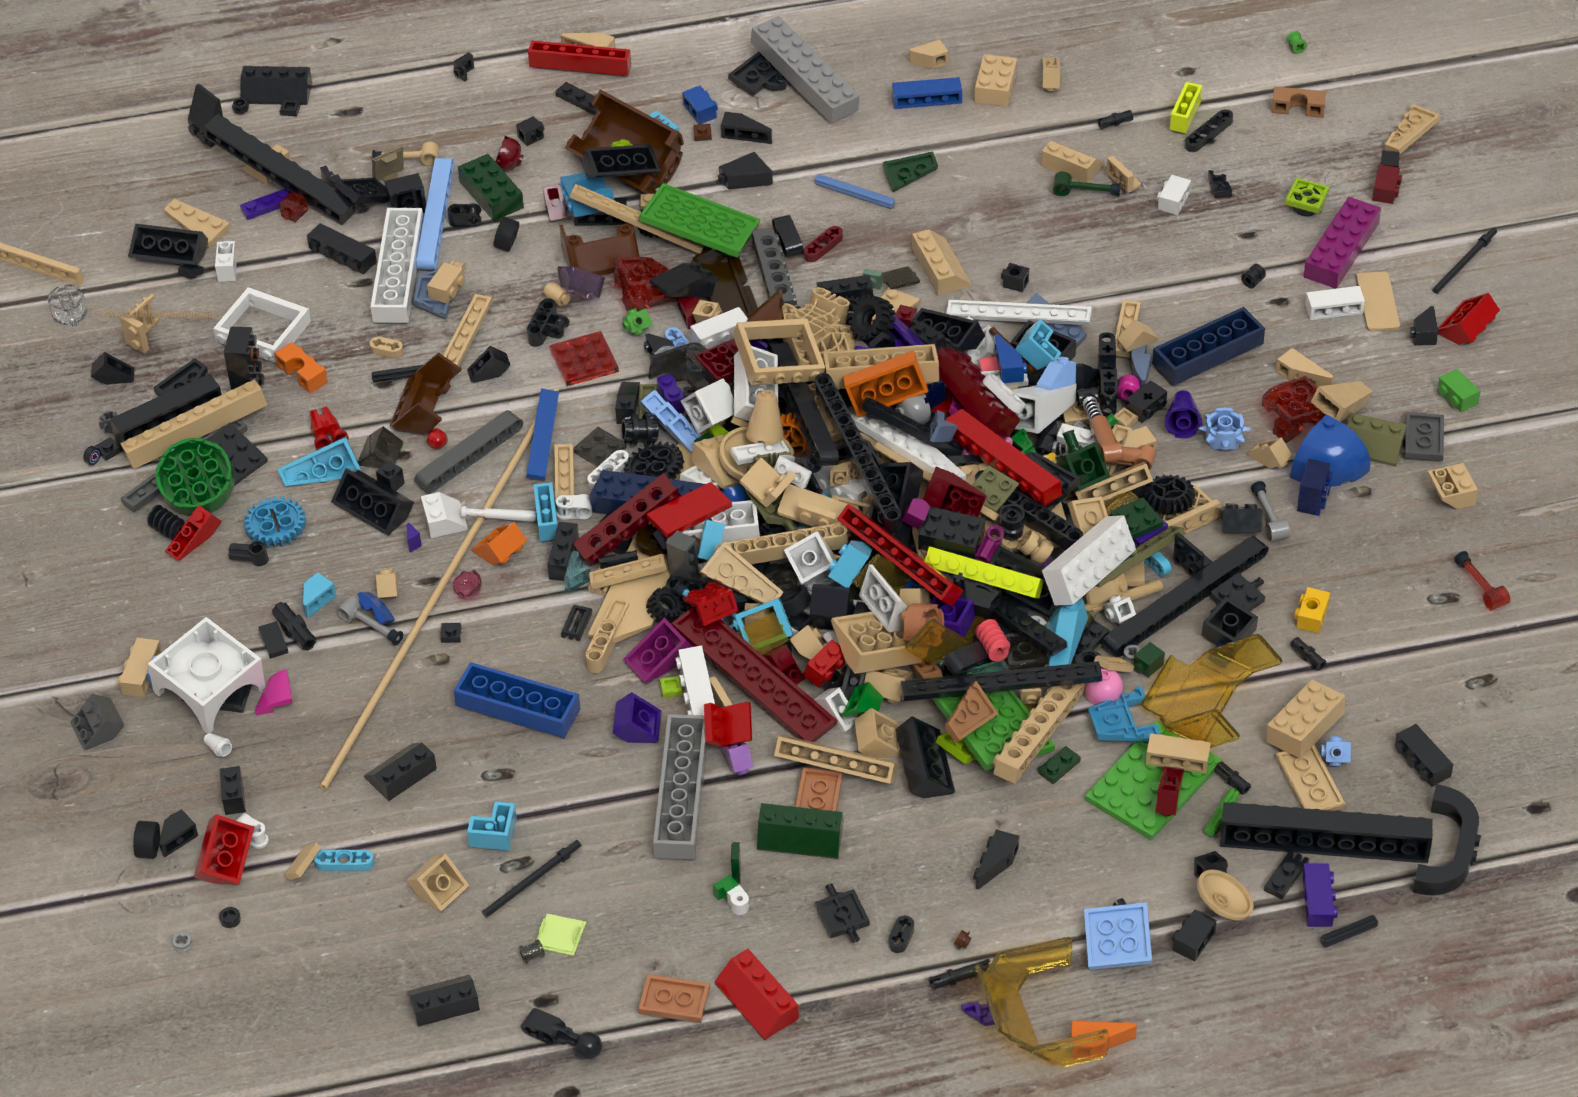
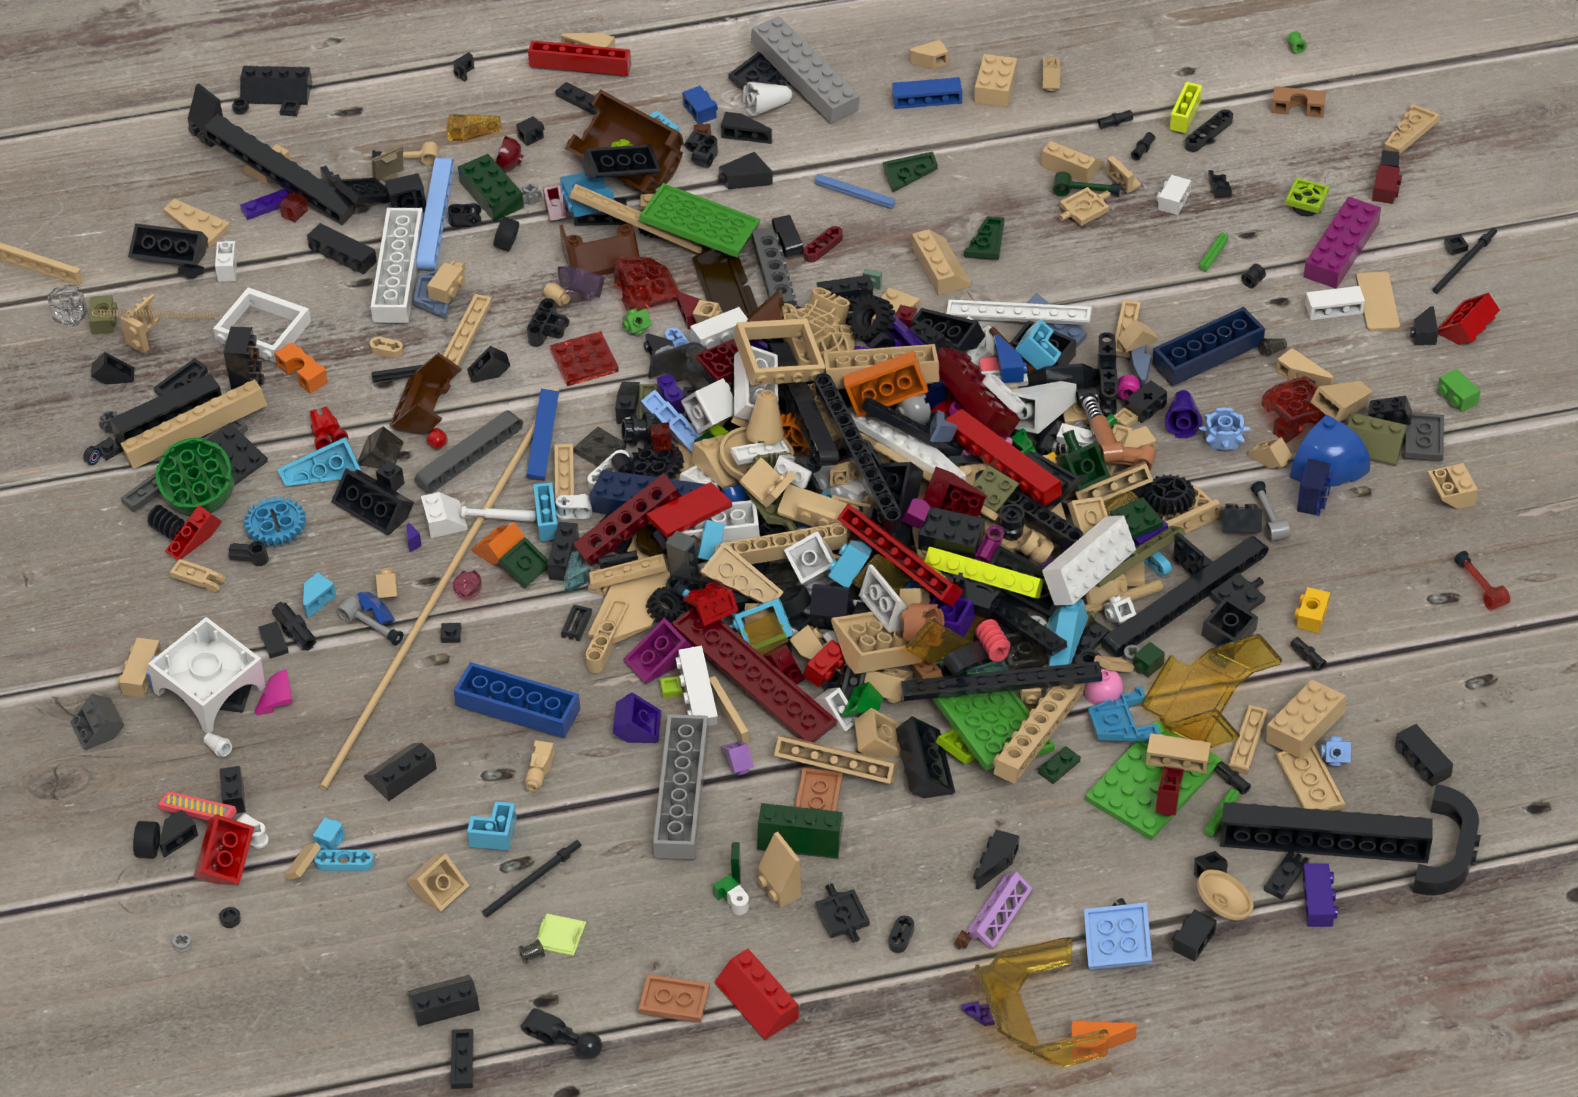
black slope [649,261,717,297] -> none
red bracket [704,702,752,748] -> none
clear smoke piece [882,266,920,289] -> none
black pin [929,959,993,990] -> none
medium nougat wing [944,681,998,743] -> none
black brick [1001,263,1030,293] -> none
light blue slope [1037,357,1076,390] -> none
black axle [1320,915,1378,947] -> none
none -> olive brick [89,295,118,334]
none -> tile [157,791,237,821]
none -> tan hinge [169,559,225,592]
none -> medium azure brick [313,818,345,850]
none -> clear yellow slope [446,114,502,141]
none -> black plate [451,1029,474,1089]
none -> dark green plate [498,537,548,589]
none -> light grey gear [521,183,542,205]
none -> tan piece [525,740,555,792]
none -> black brick [611,453,635,474]
none -> clear red brick [651,422,673,451]
none -> black piece [684,130,718,168]
none -> white cone [743,82,792,116]
none -> tan slope [757,832,801,908]
none -> dark green wing [964,216,1005,259]
none -> lavender fence [966,871,1032,949]
none -> tan plate [1058,187,1110,226]
none -> black pin [1131,132,1155,160]
none -> bright green axle [1199,232,1229,271]
none -> tan tile [1229,705,1268,774]
none -> clear smoke cone [1258,338,1287,356]
none -> black brick [1368,395,1412,425]
none -> black plate [1444,234,1469,255]

